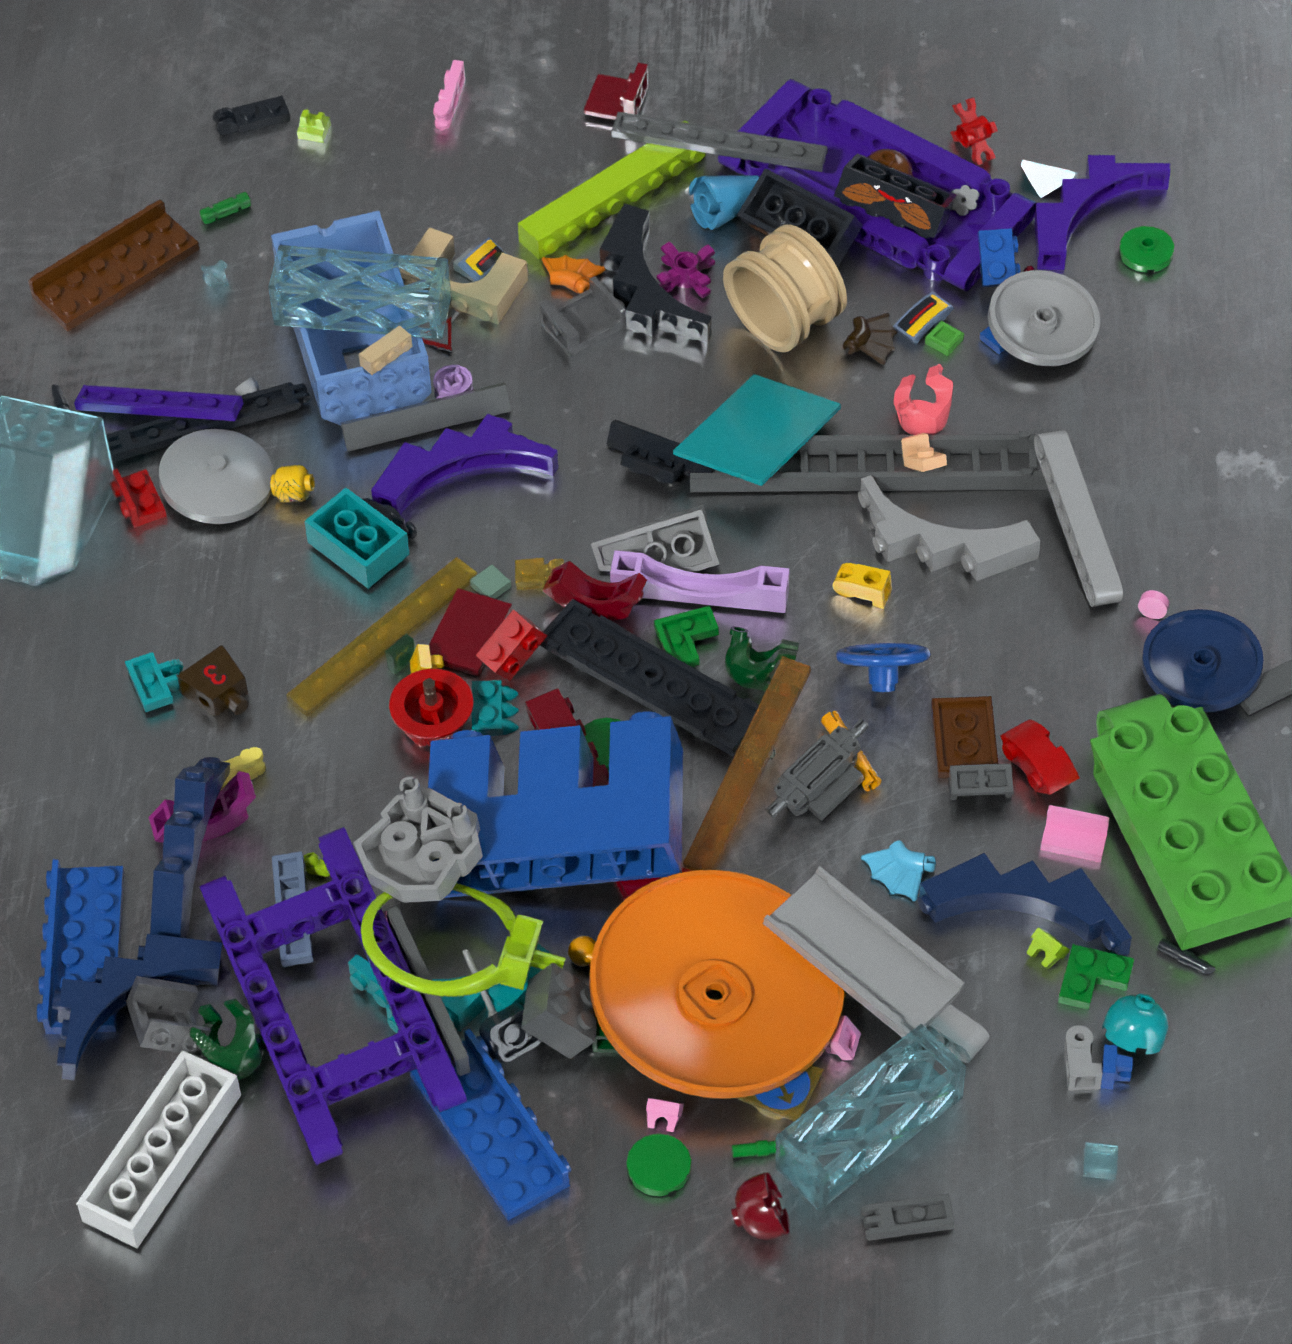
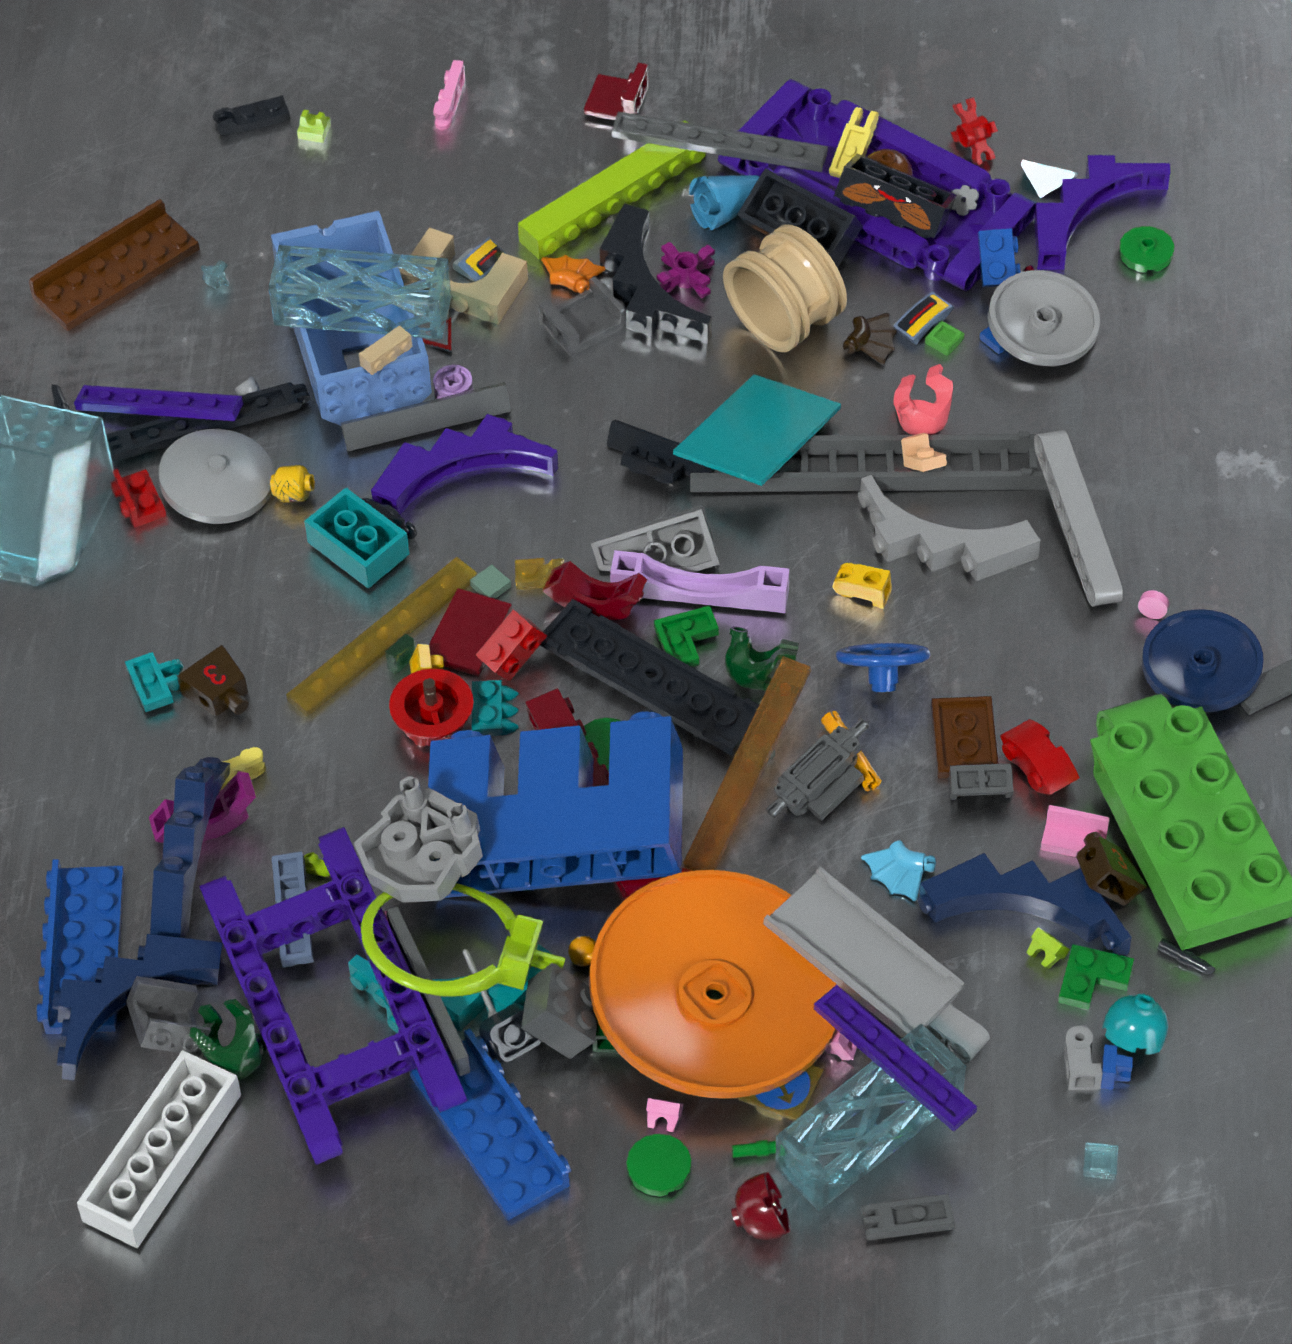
green axle [199,192,251,224] -> none
none -> dark purple tile [814,985,977,1132]
none -> light yellow hinge [829,107,879,178]
none -> dark brown torso [1076,832,1147,906]

